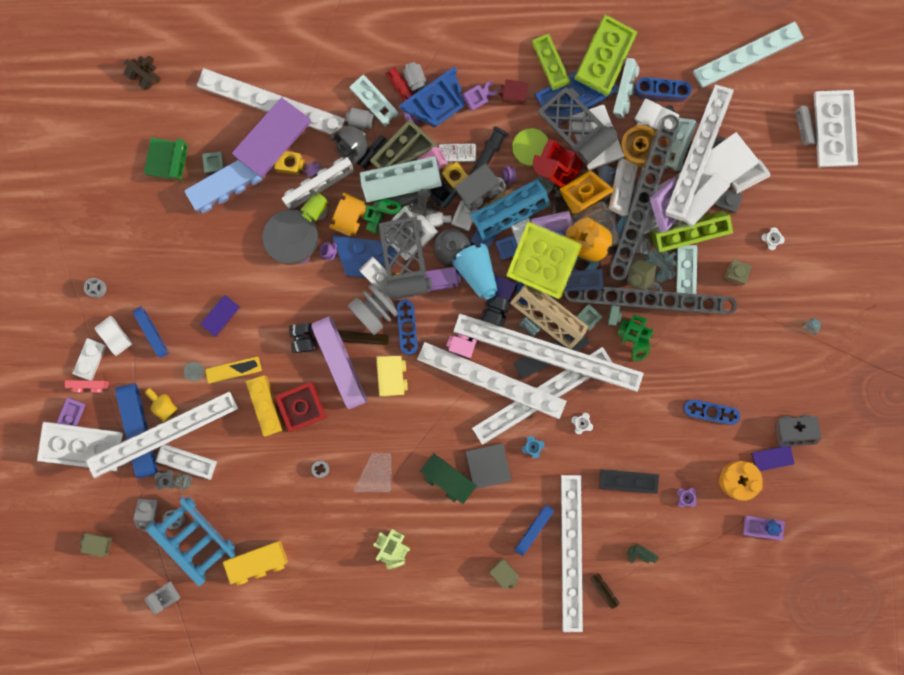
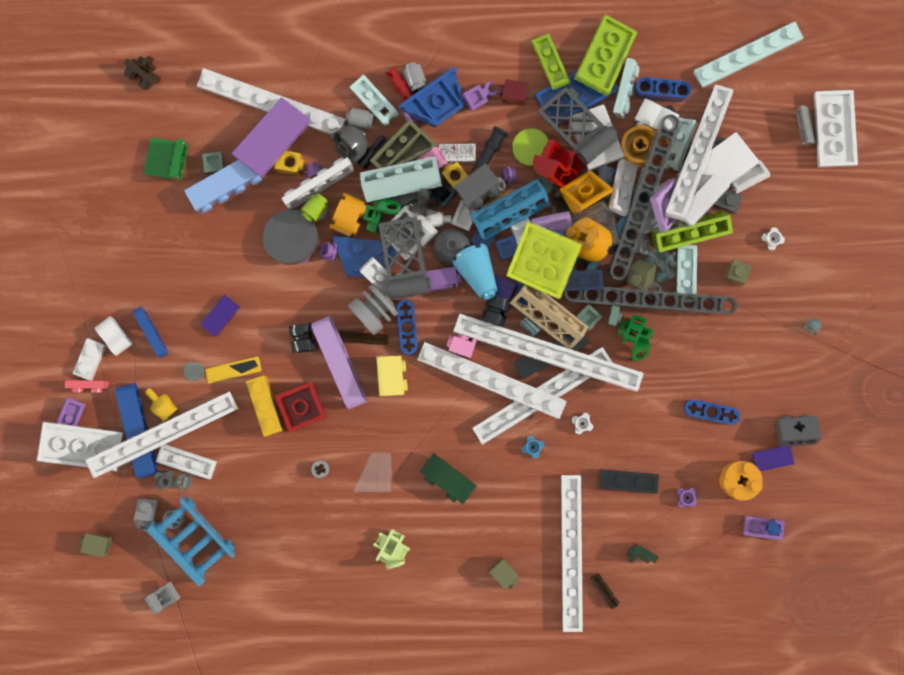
light grey wheel [84,278,107,298] -> none
yellow brick [223,540,288,586] -> none
dark grey tile [466,443,512,489] -> none
blue beam [514,505,554,556] -> none

